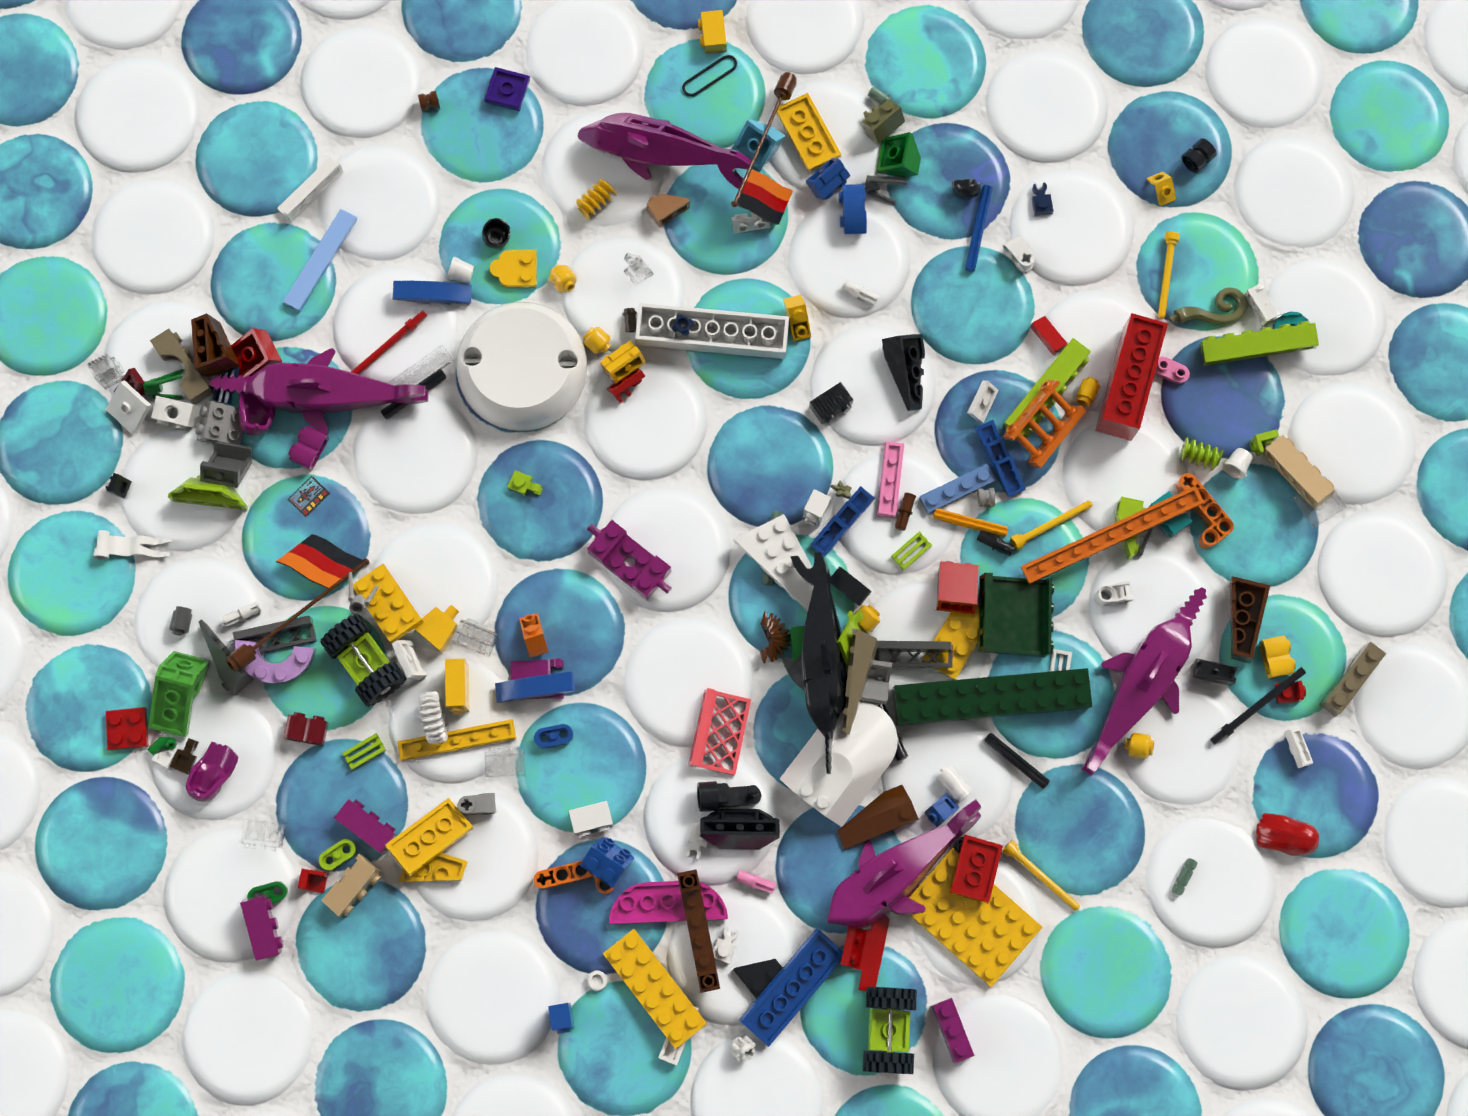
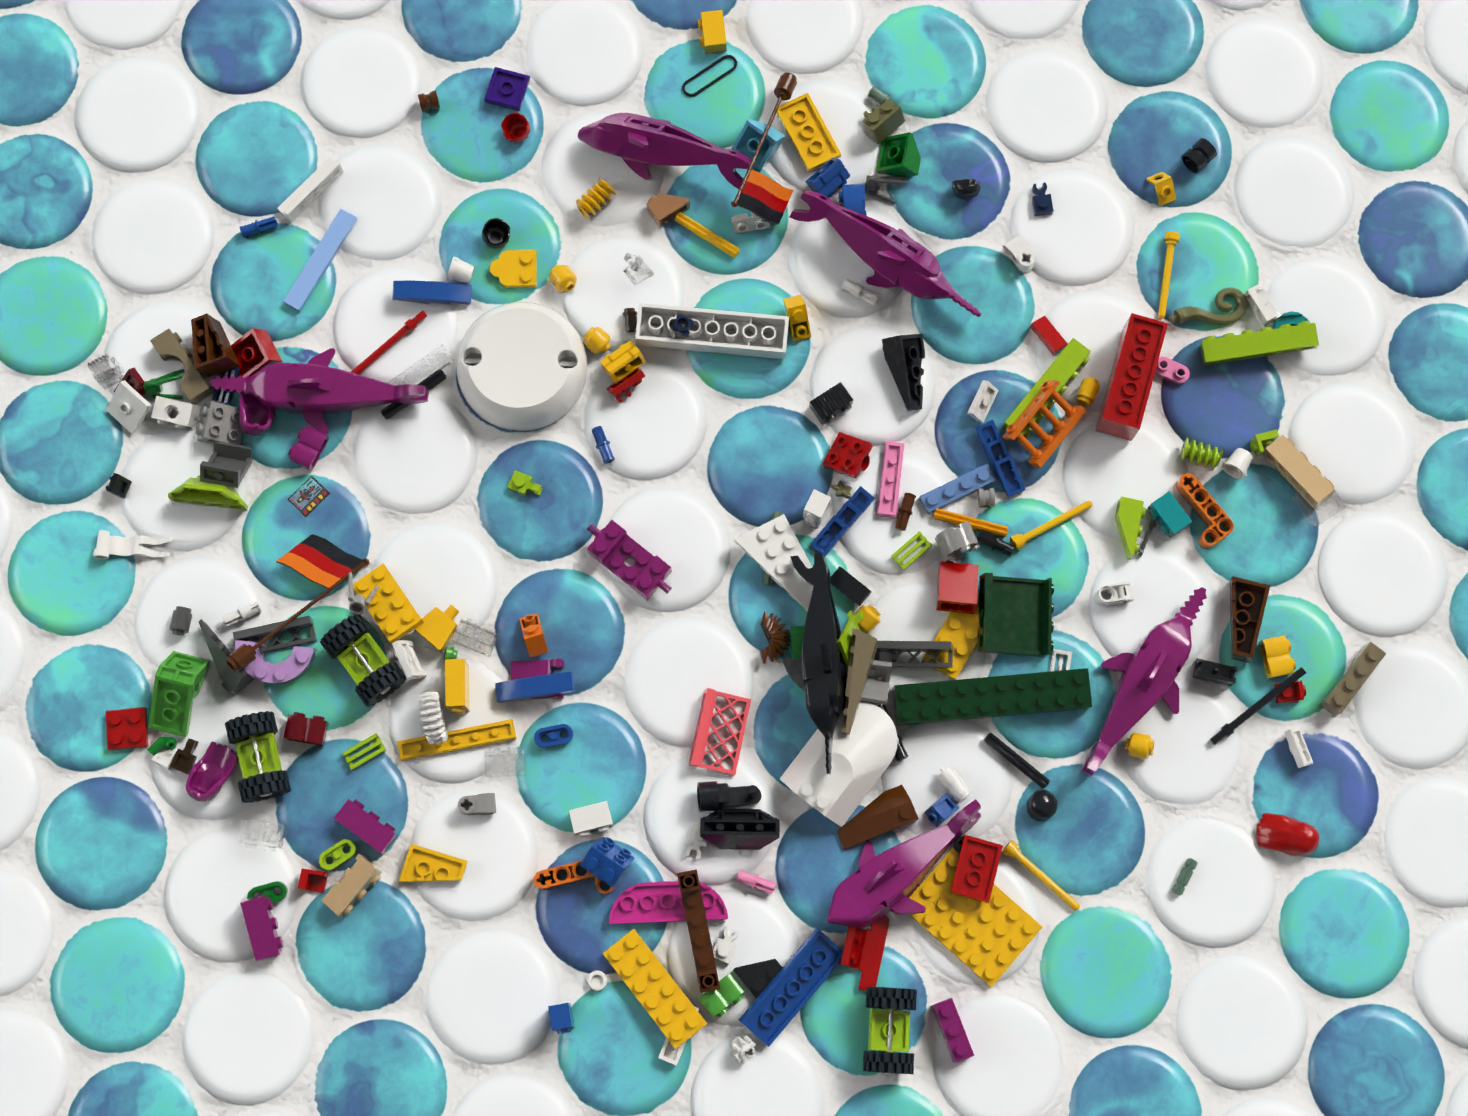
yellow plate [385,798,473,877] -> none
blue axle [965,185,992,272] -> none
orange plate [1021,486,1204,585] -> none
none -> black plate [225,711,291,803]
none -> blue axle [240,217,278,238]
none -> bright green plate [443,646,458,662]
none -> red hair [501,112,530,143]
none -> blue axle [592,426,615,464]
none -> yellow axle [675,212,740,258]
none -> bright green brick [698,973,745,1018]
none -> magenta animal [789,190,982,317]
none -> red plate [822,432,873,479]
none -> light grey brick [934,522,980,562]
none -> black hair [1026,790,1057,821]

